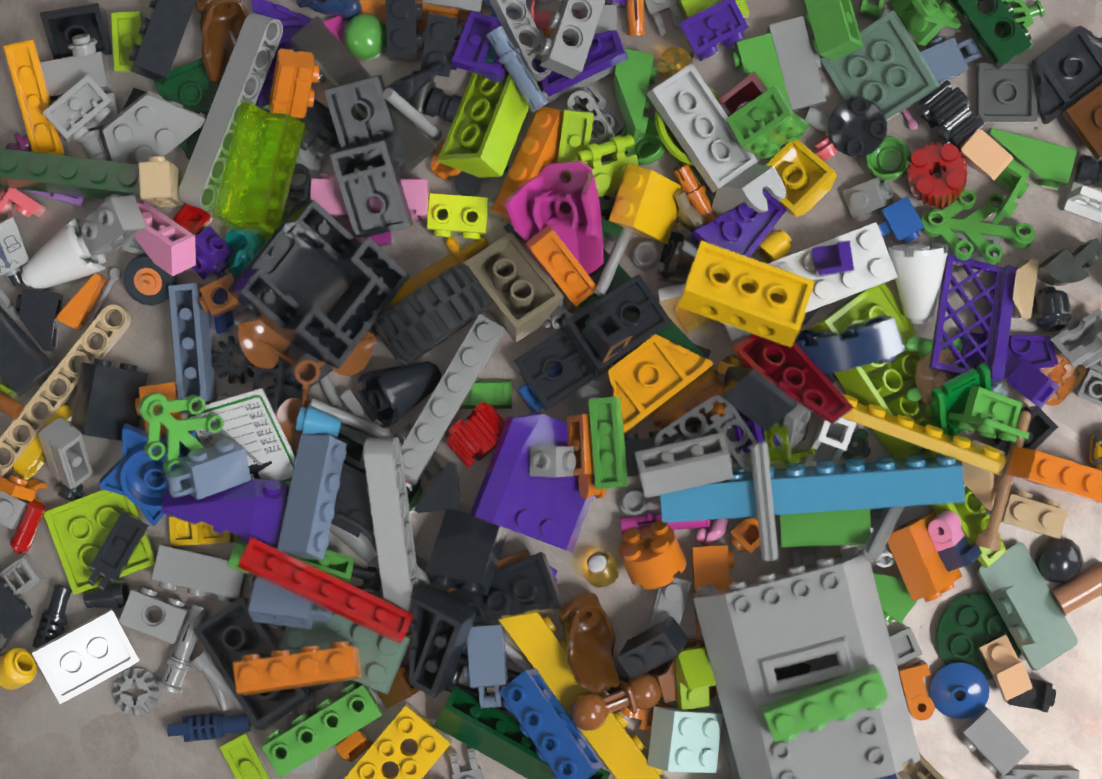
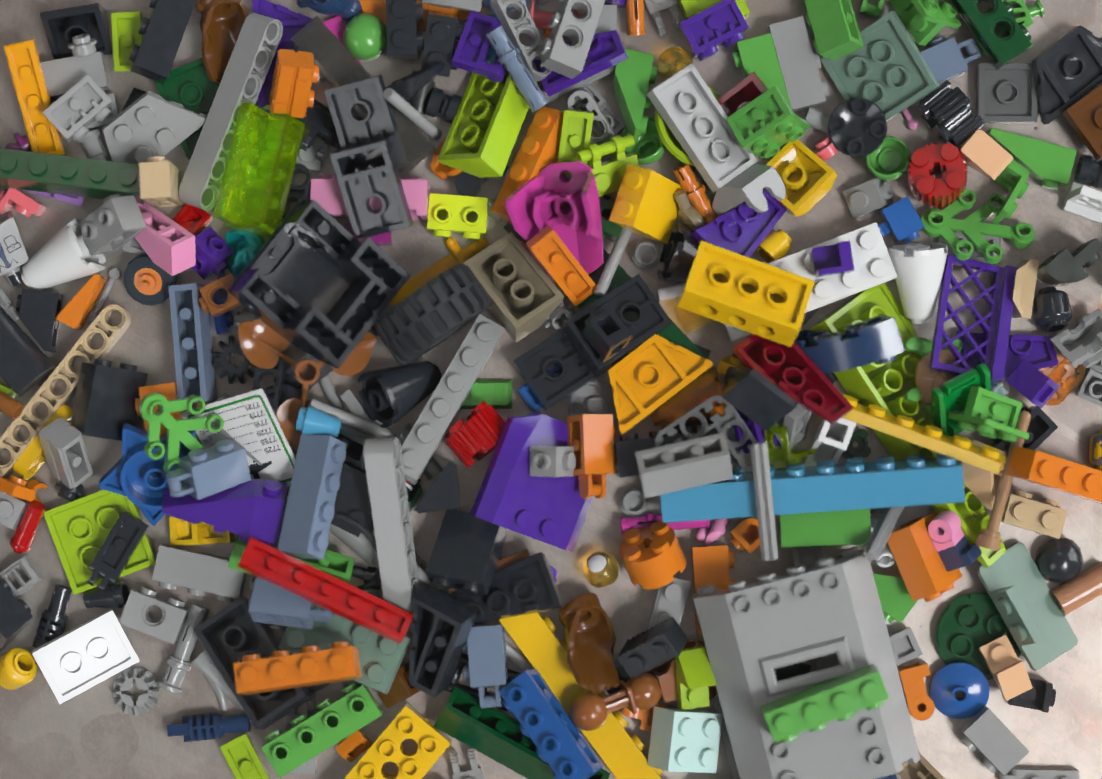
bright green plate [589,397,628,489] -> none

